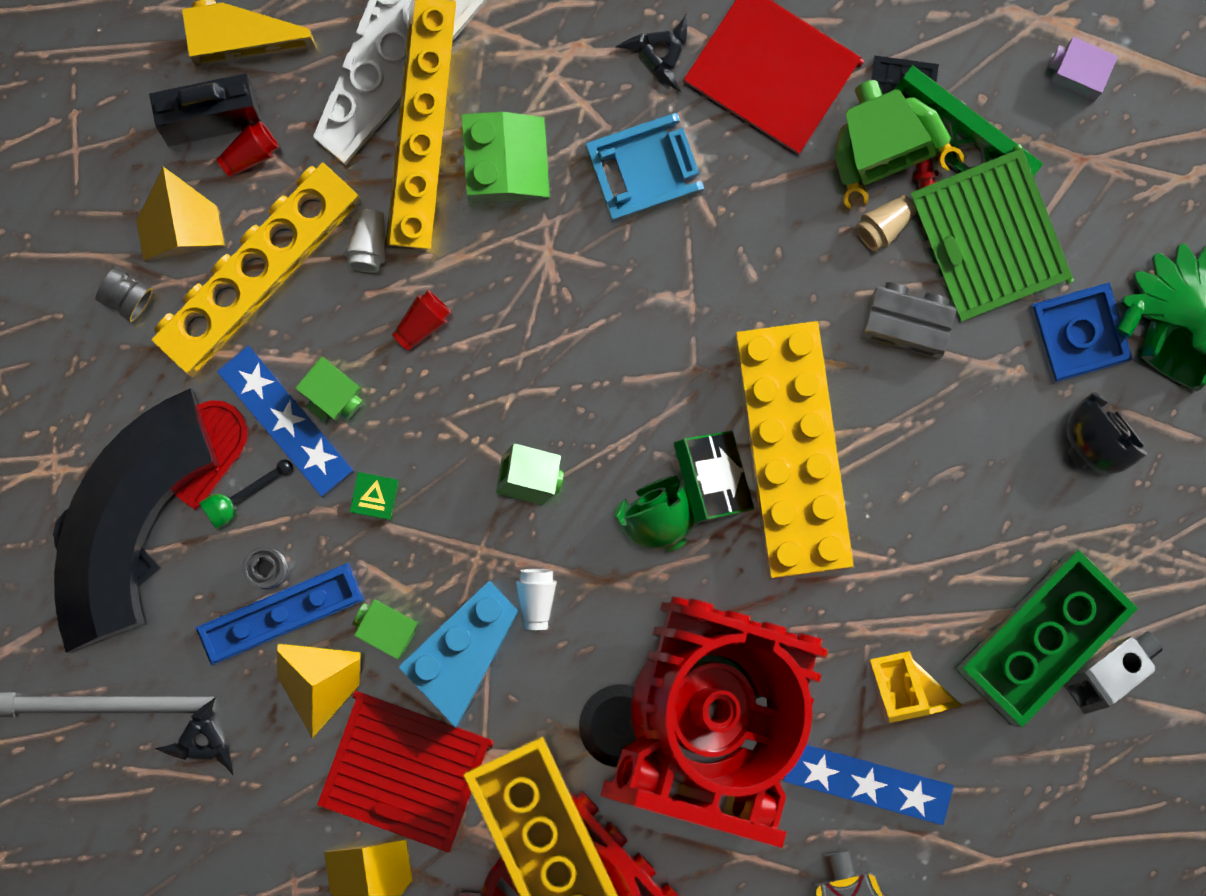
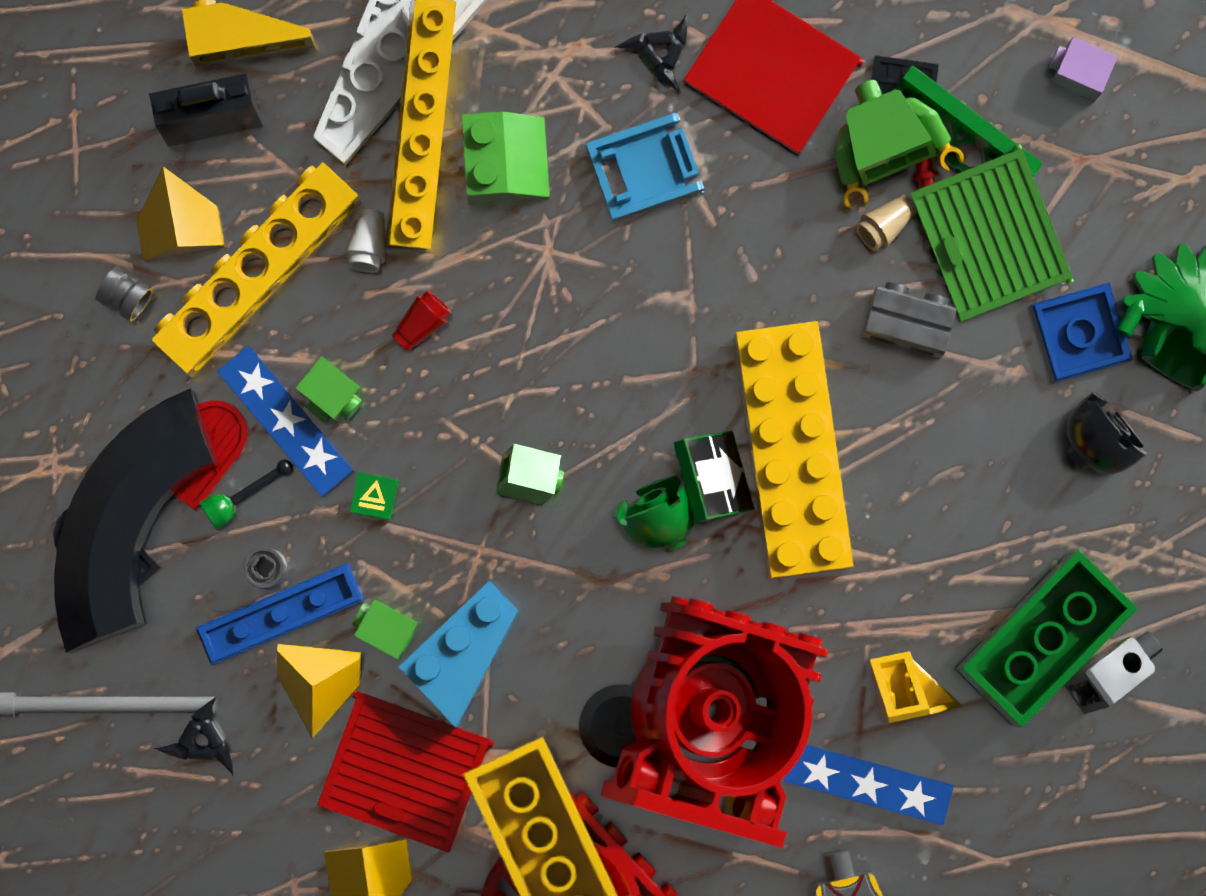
red cone [216,121,279,178] -> none
white cone [516,569,557,630] -> none

